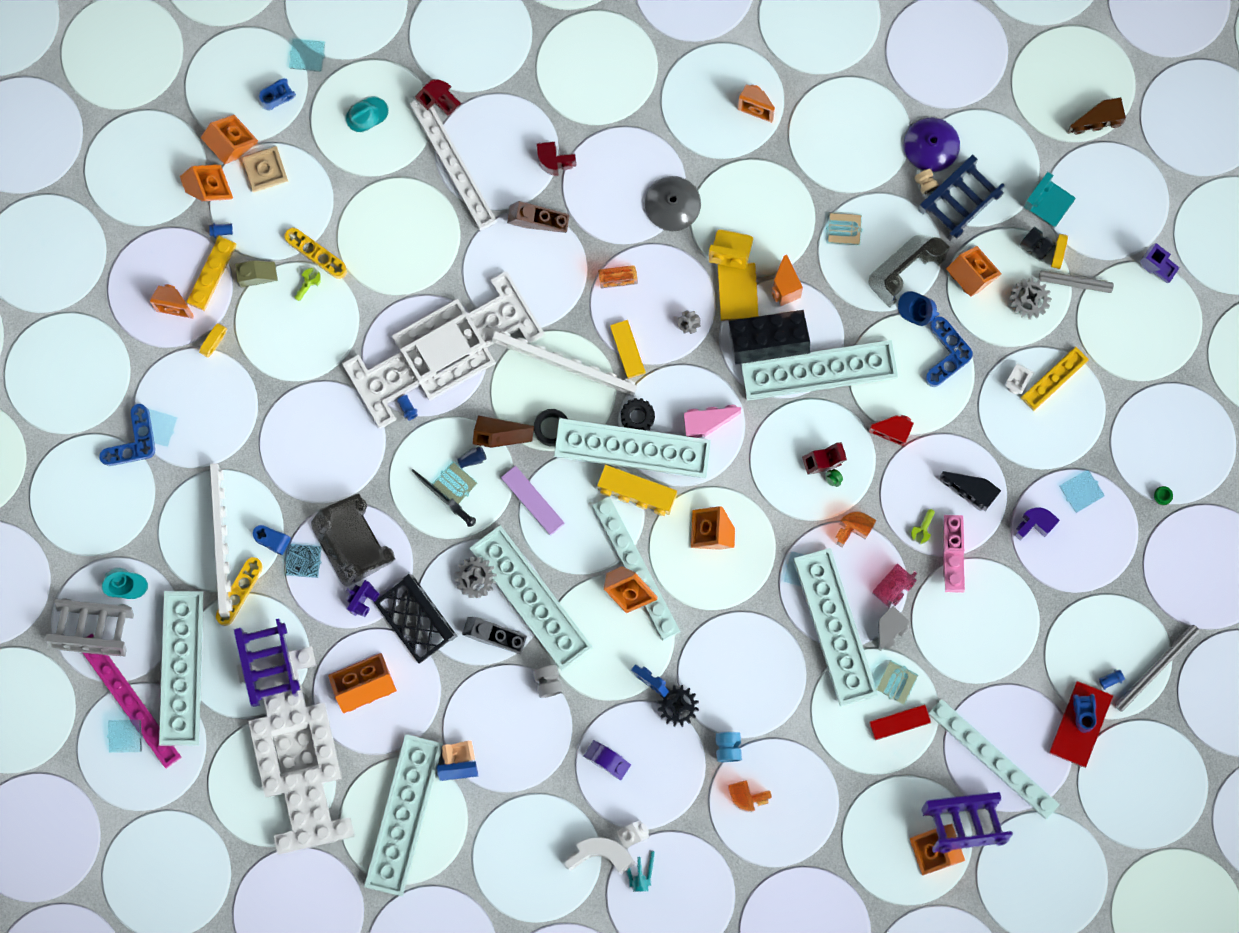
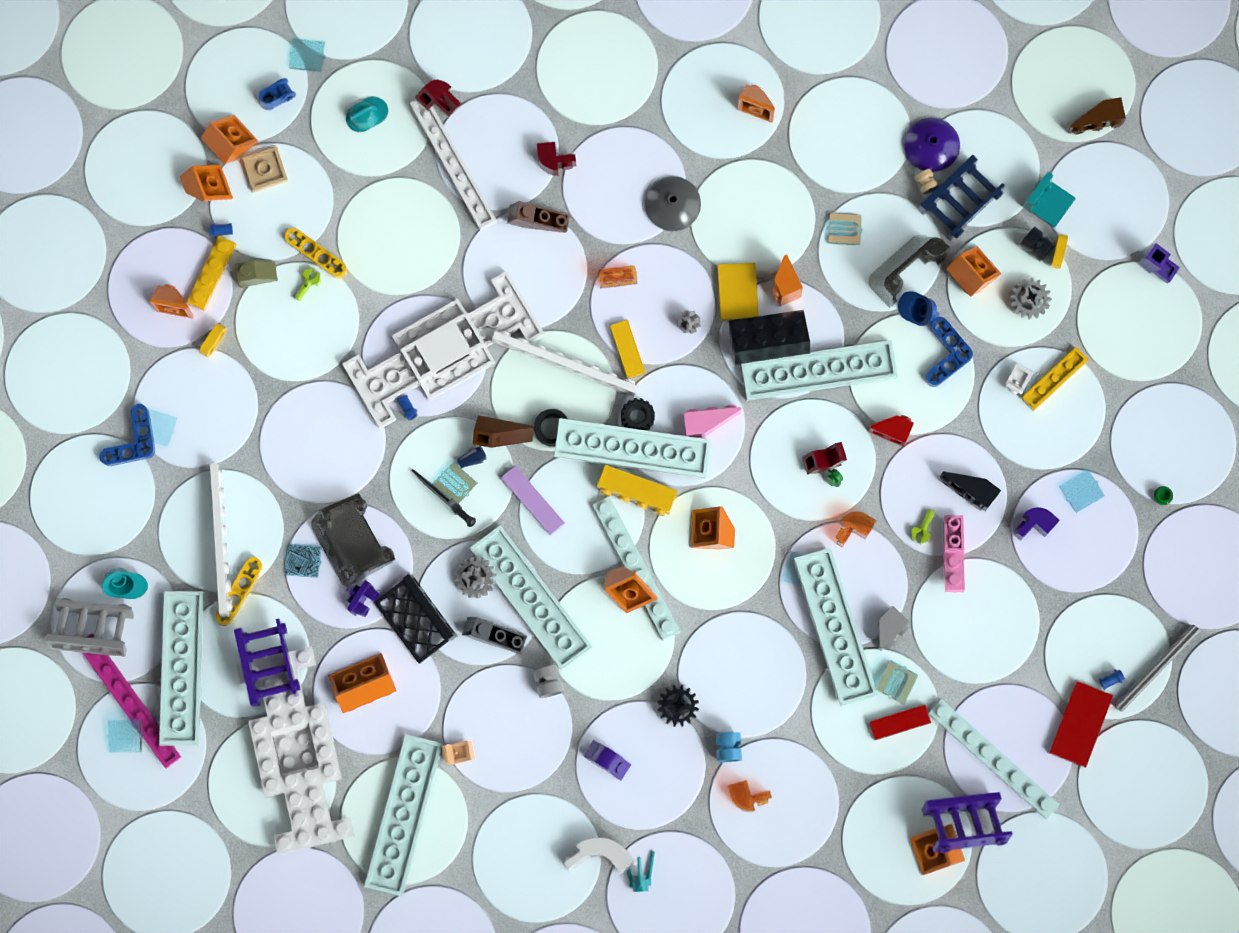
blue piece [252,525,291,556] -> none
blue tile [437,761,478,781] -> none
white bracket [617,820,650,849] -> none
blue plate [631,664,669,697] -> none
yellow bracket [709,229,753,270] -> none
clear pink bracket [872,563,918,608] -> none
light grey axle [1039,270,1114,293] -> none
blue piece [1073,694,1096,733] -> none

